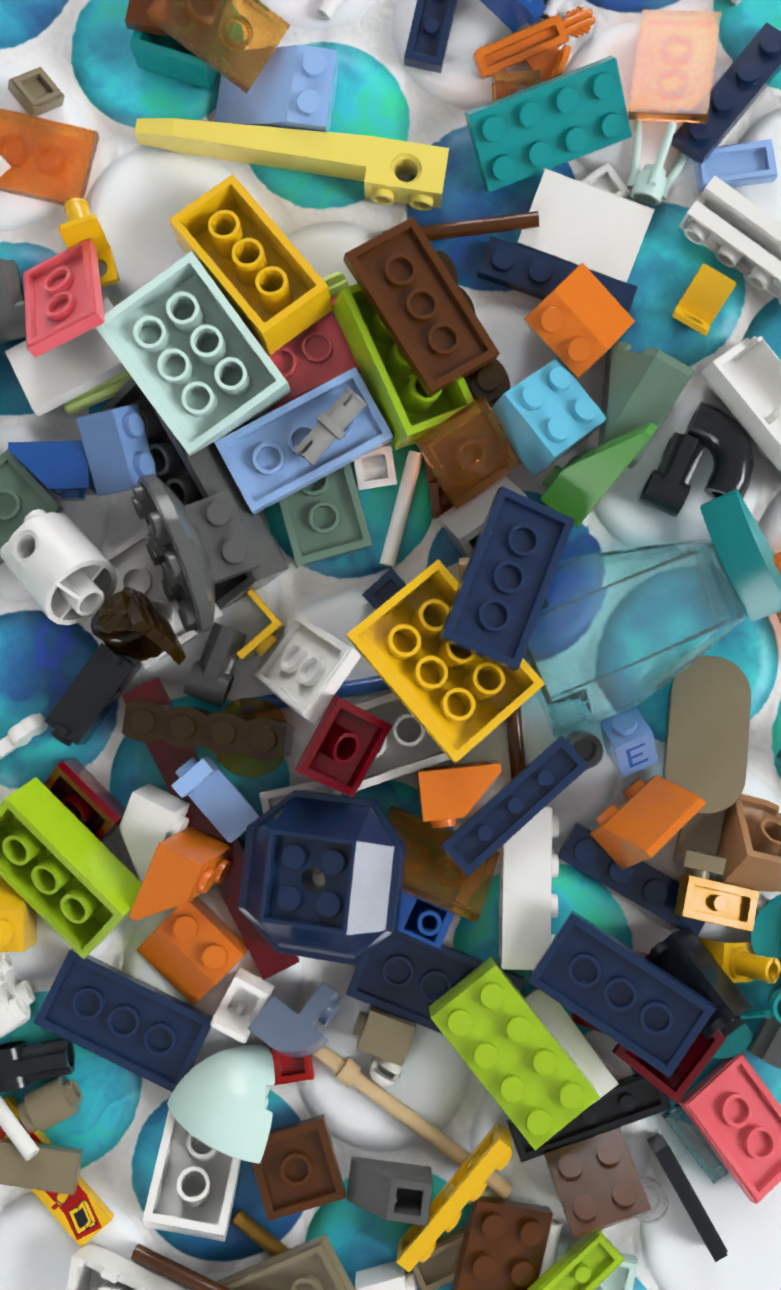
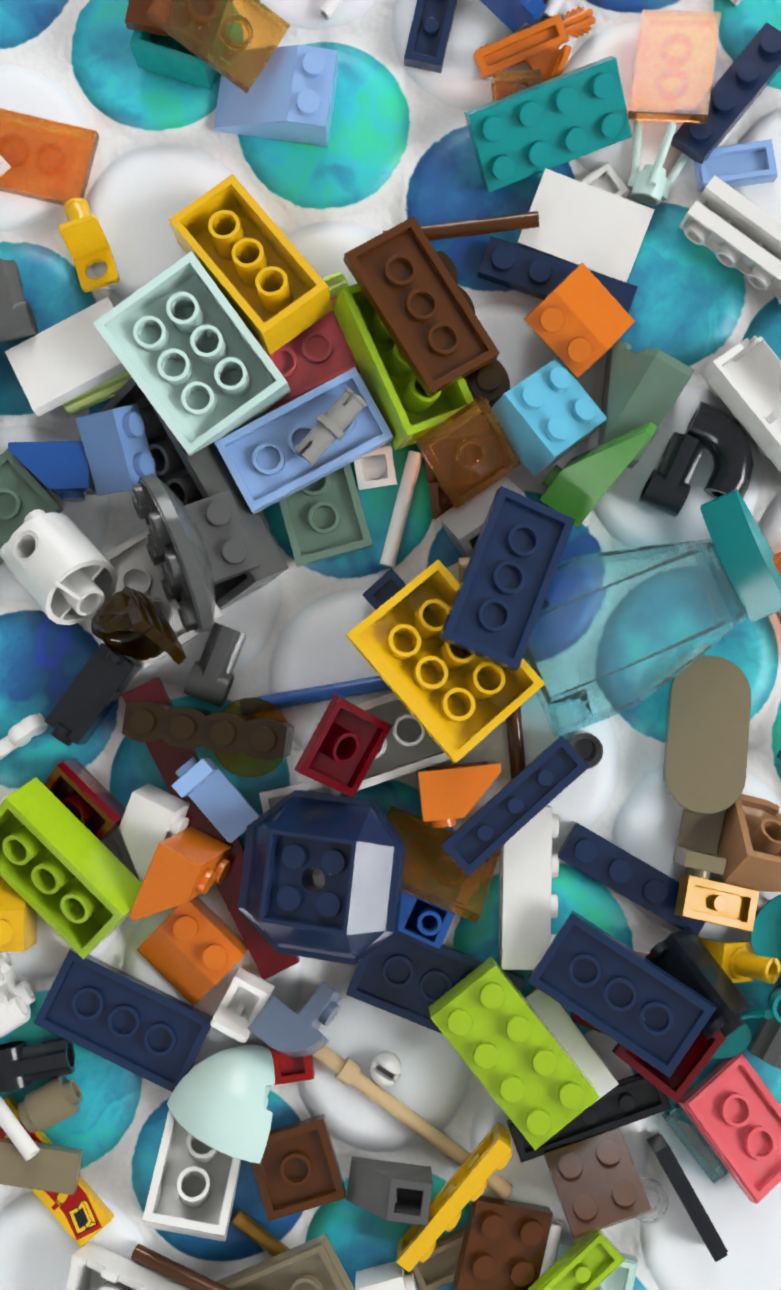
dark tan tile [8,67,65,118] -> none
coral tile [23,239,105,358] -> none
light yellow piece [134,118,449,211] -> none
yellow bracket [236,589,285,661] -> none
white tile [253,613,362,724] -> none
dark tan brick [352,1005,416,1066] -> none
orange slope [590,775,706,870] -> none
medium blue brick [599,706,659,778] -> none
yellow bracket [672,263,736,336] -> none

